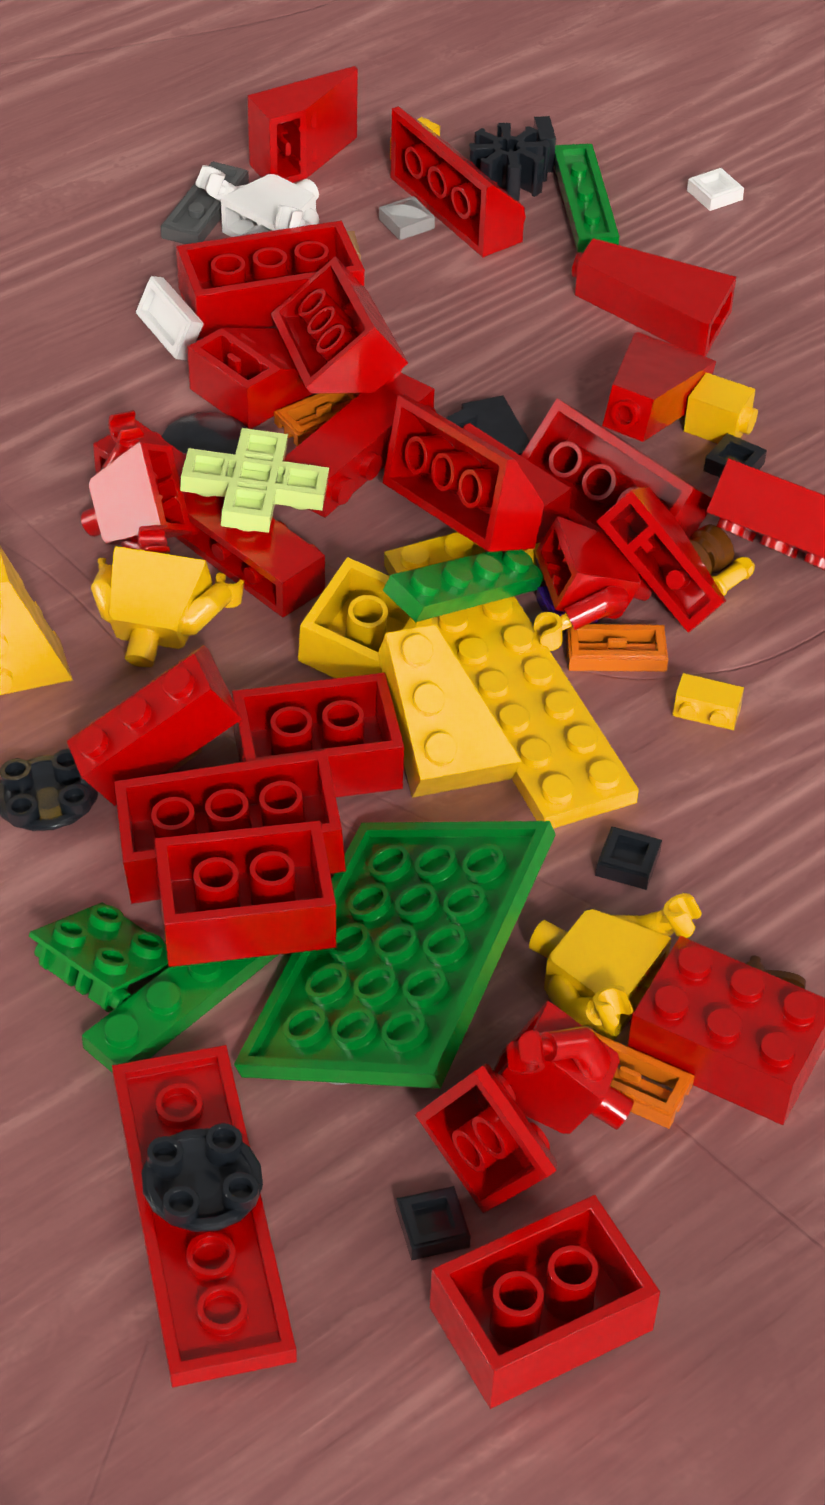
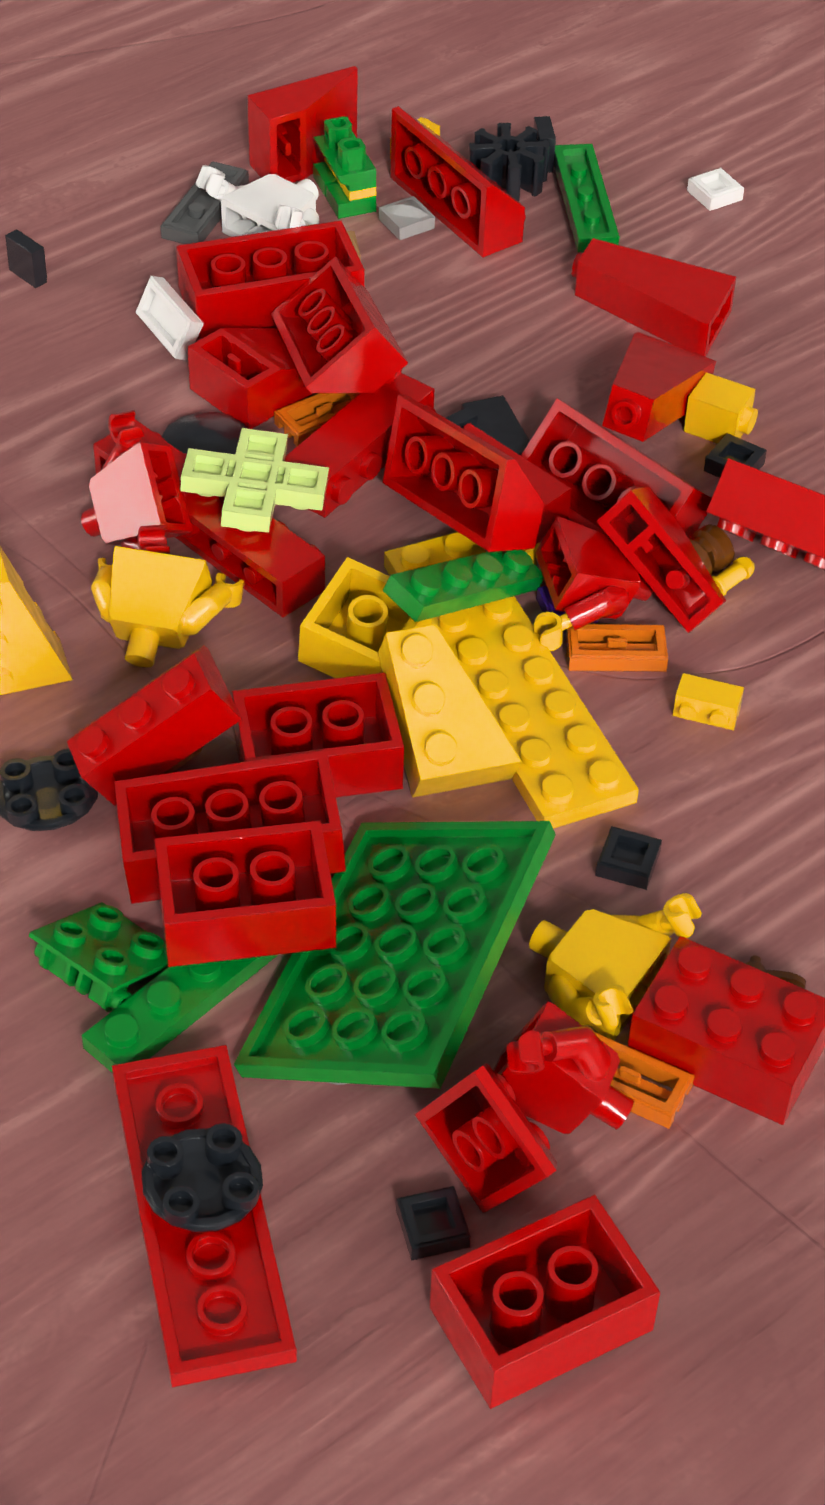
none -> black tile [5,229,47,288]
none -> green hips [313,116,376,219]

